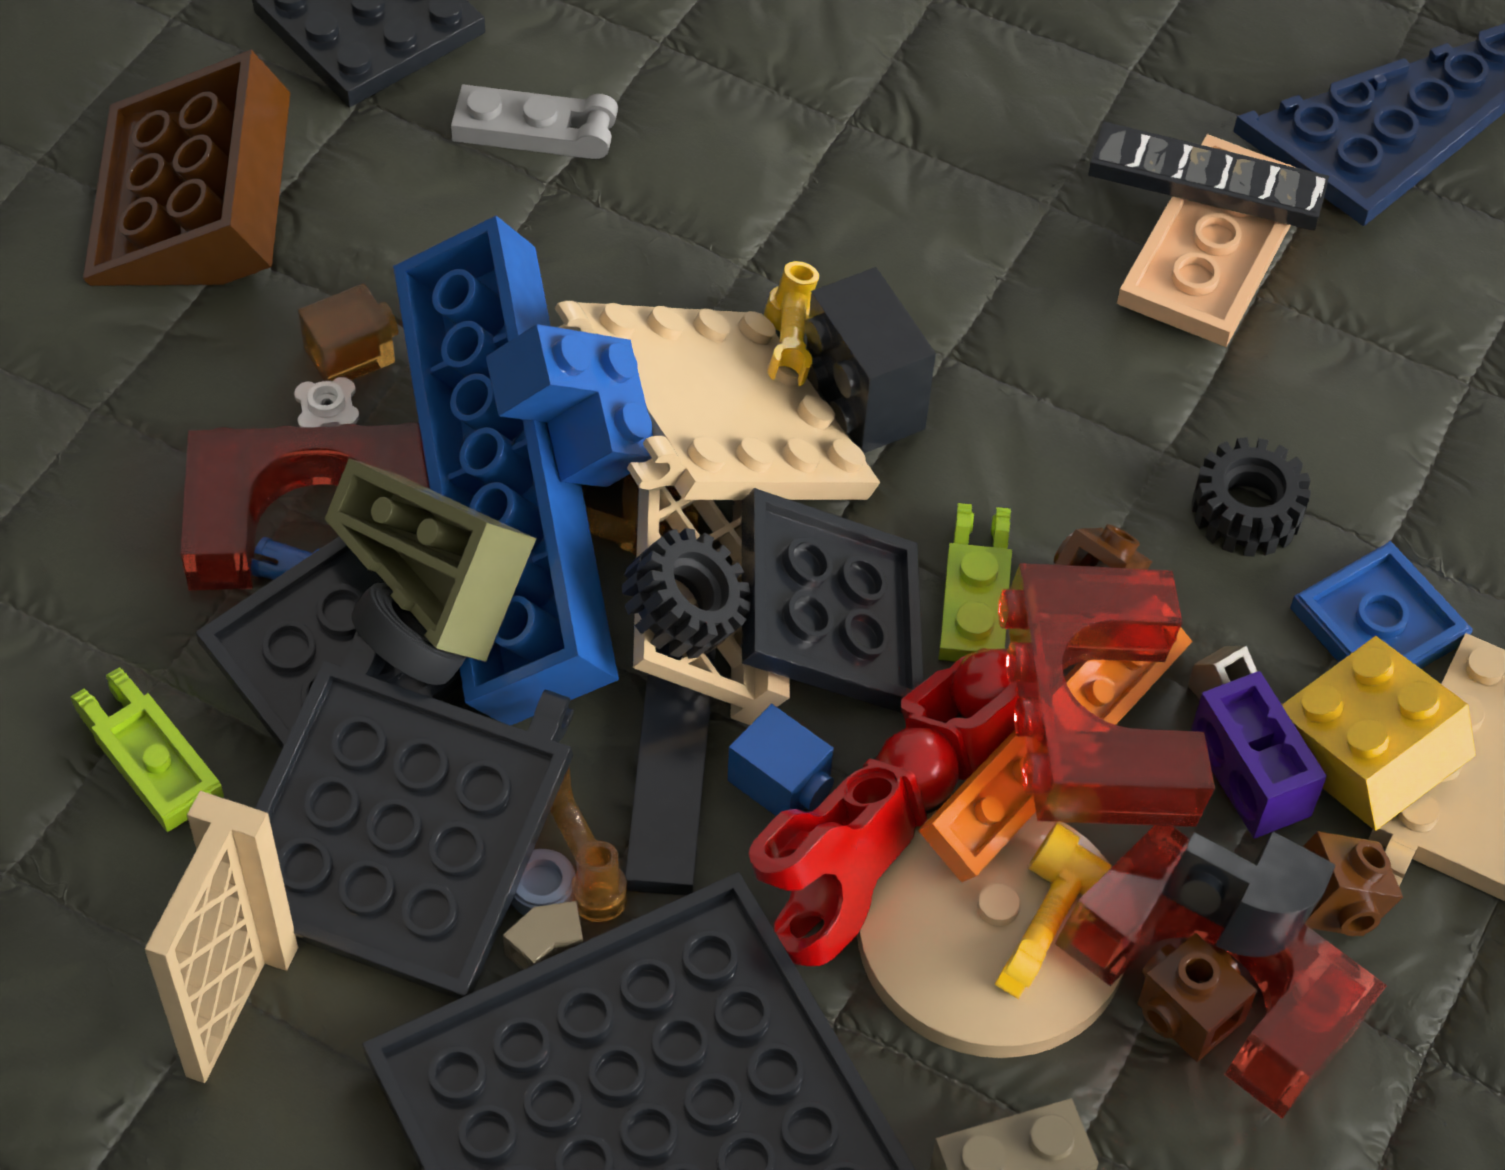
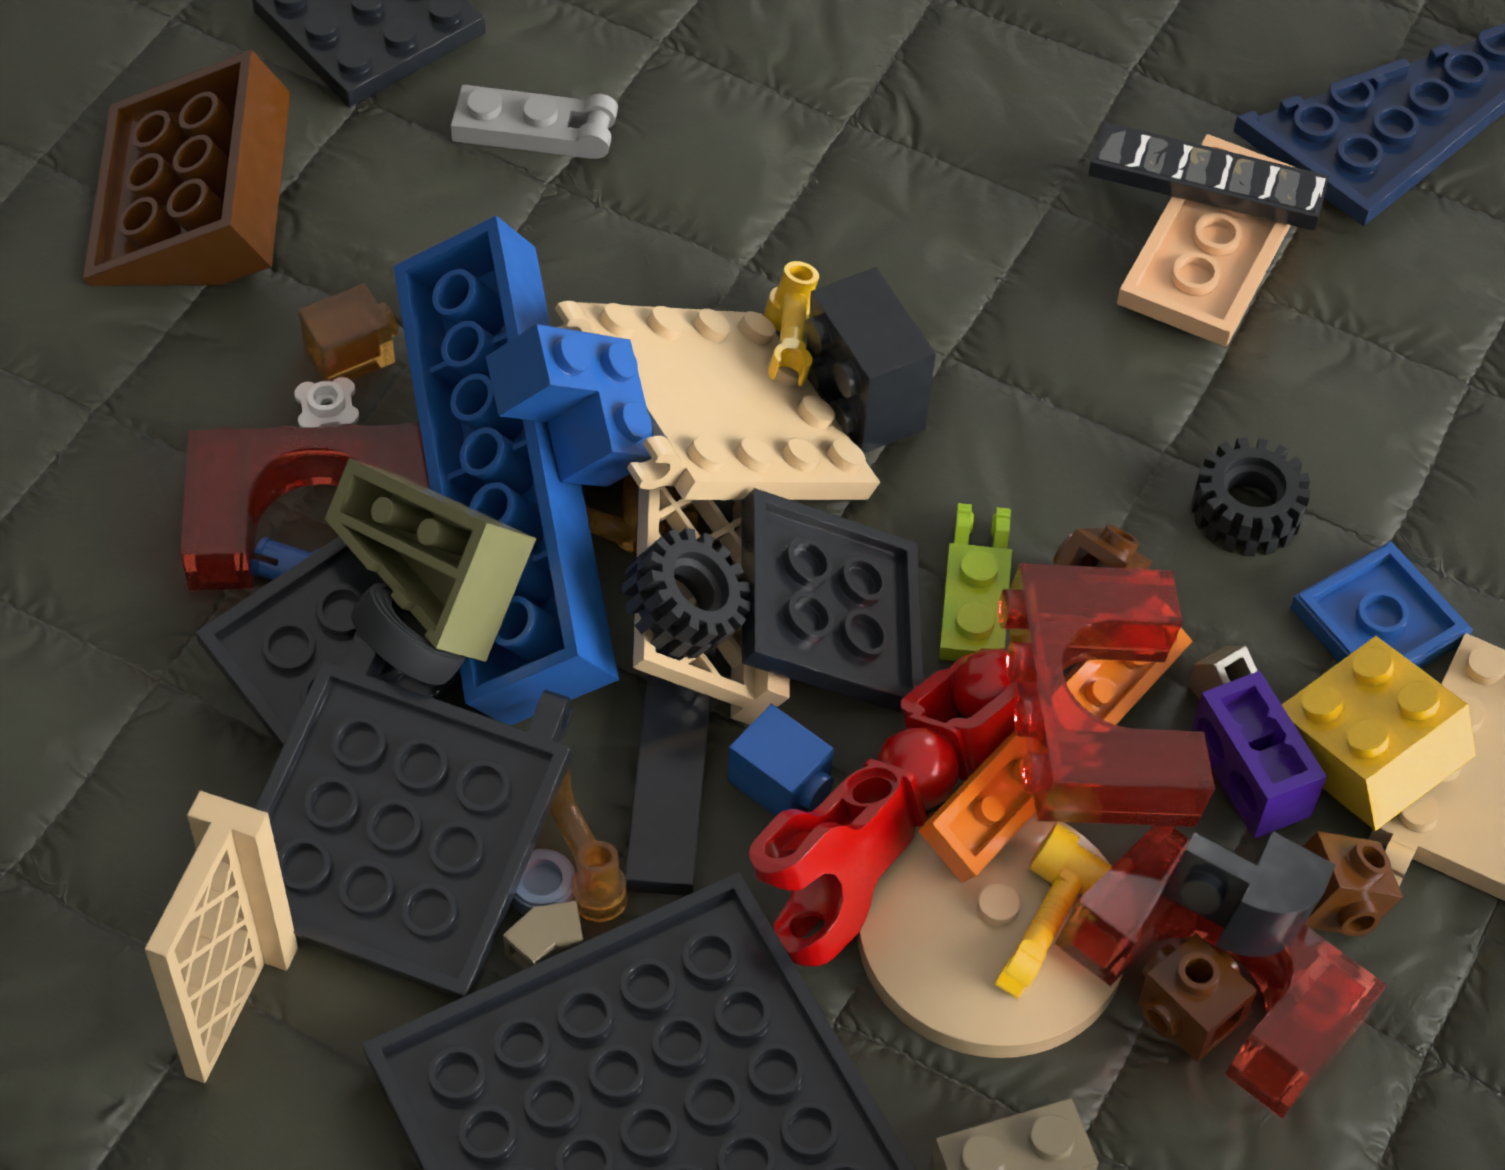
lime hinge [70,667,224,833] -> none

